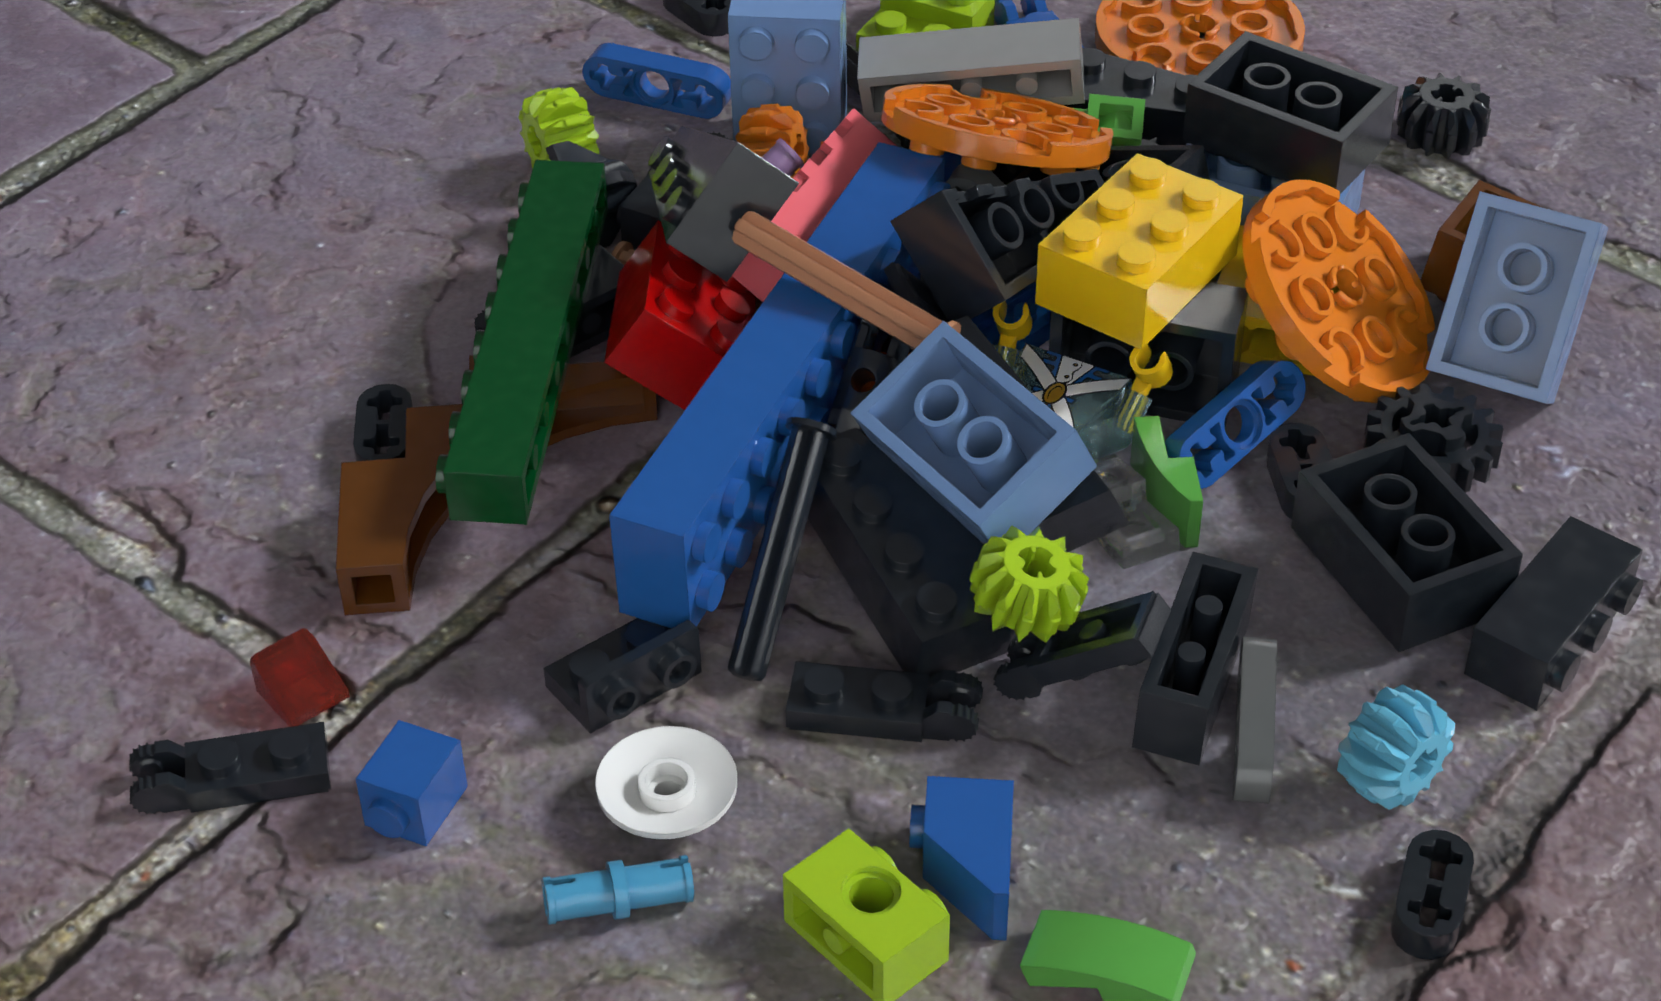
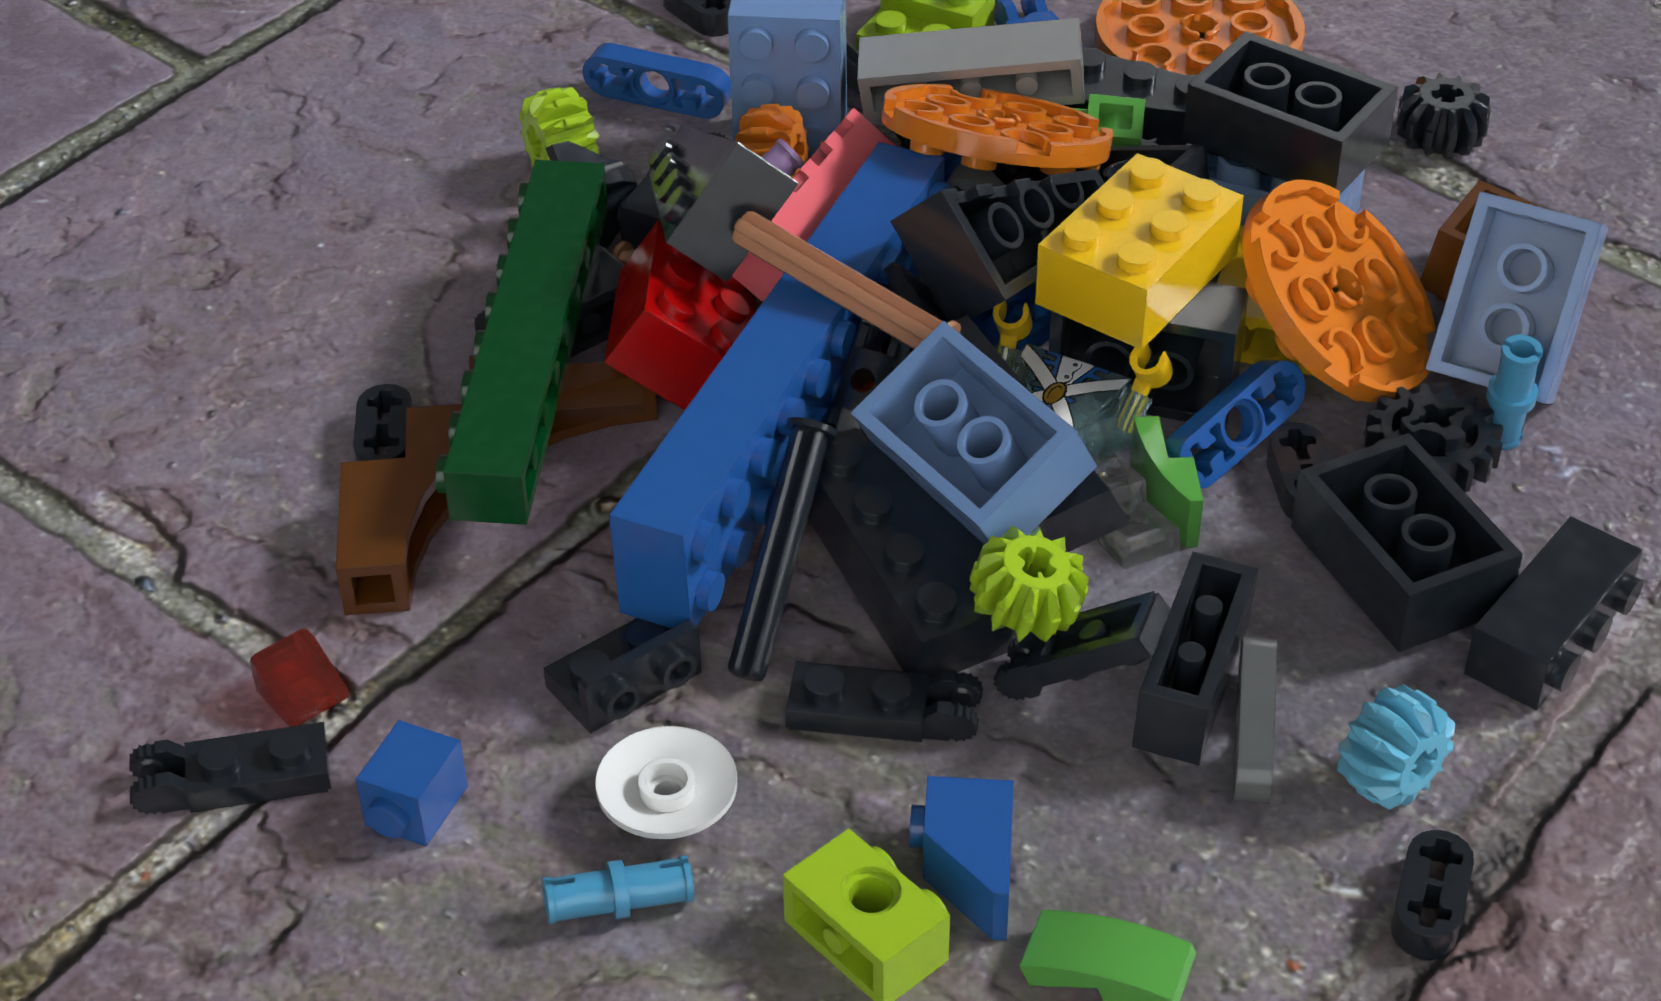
none -> dark azure pin [1486,334,1543,450]

